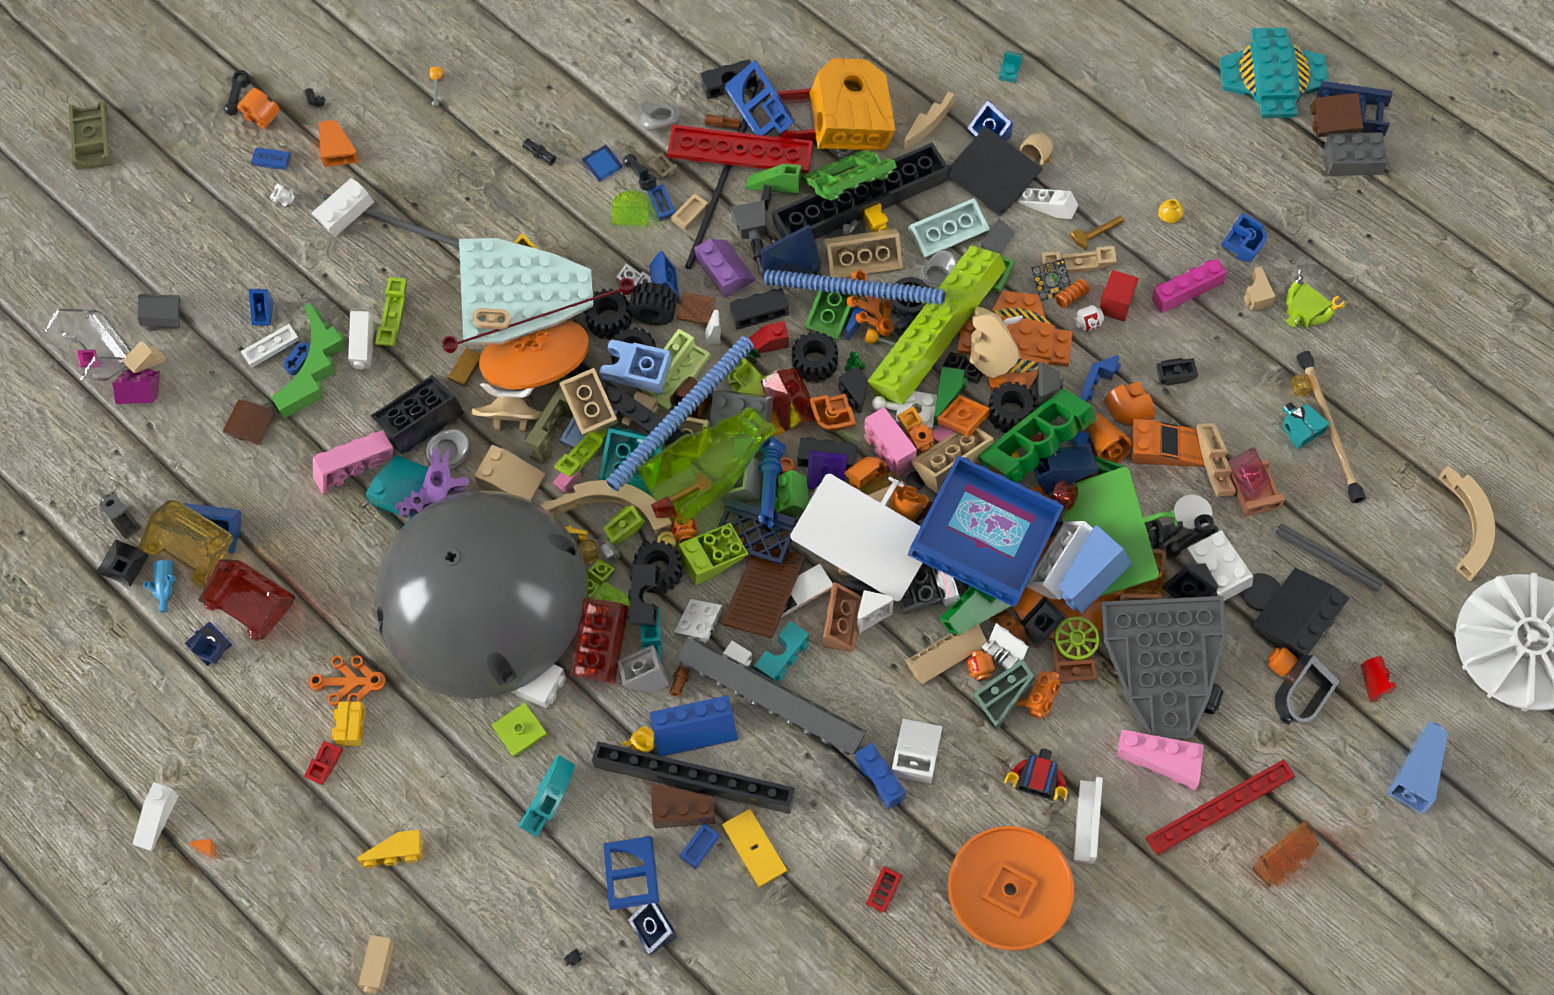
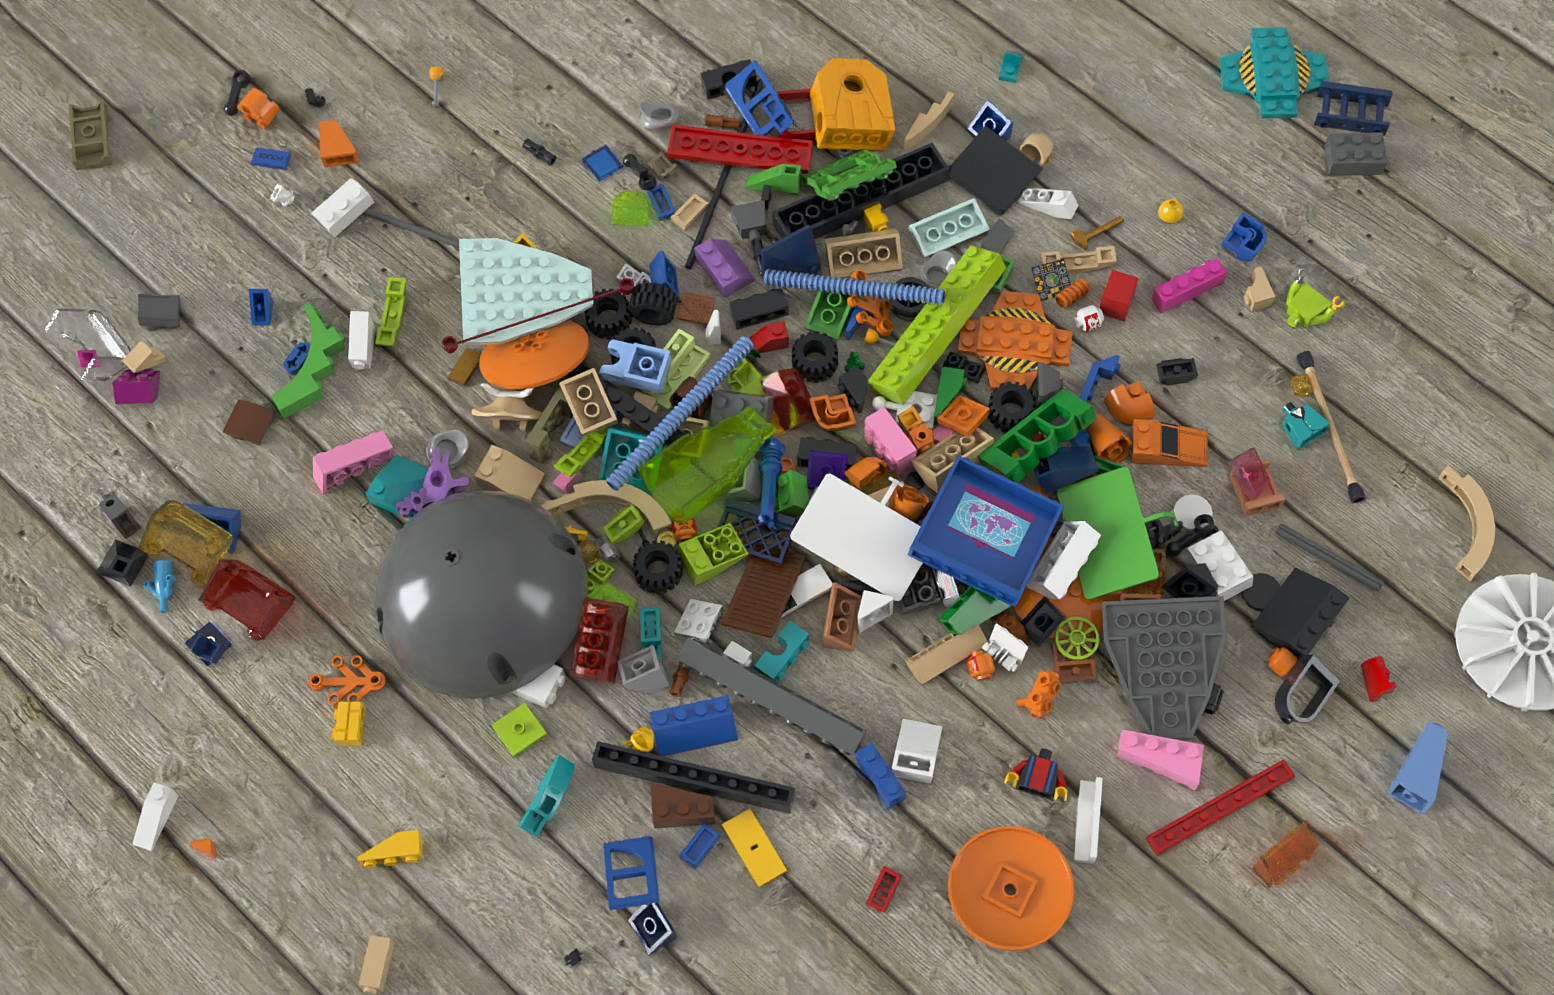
white plate [241,324,300,368] -> none
red slope [304,741,344,785] -> none
black slope [370,375,464,454] -> none
tan plate [473,308,511,329] -> none
black arch [627,564,661,626] -> none
clear red slope [651,496,678,518] -> none
pearl gold piece [655,473,713,511] -> none
black plate [894,314,914,337] -> none
tan animal [970,307,1023,378] -> none
sand green wedge [973,659,1035,730] -> none
clear red wheel [1052,480,1078,510] -> none
medium blue slope [1059,525,1132,614] -> none
tan slope [1196,423,1236,497] -> none
reddish brown brick [1310,93,1363,138] -> none

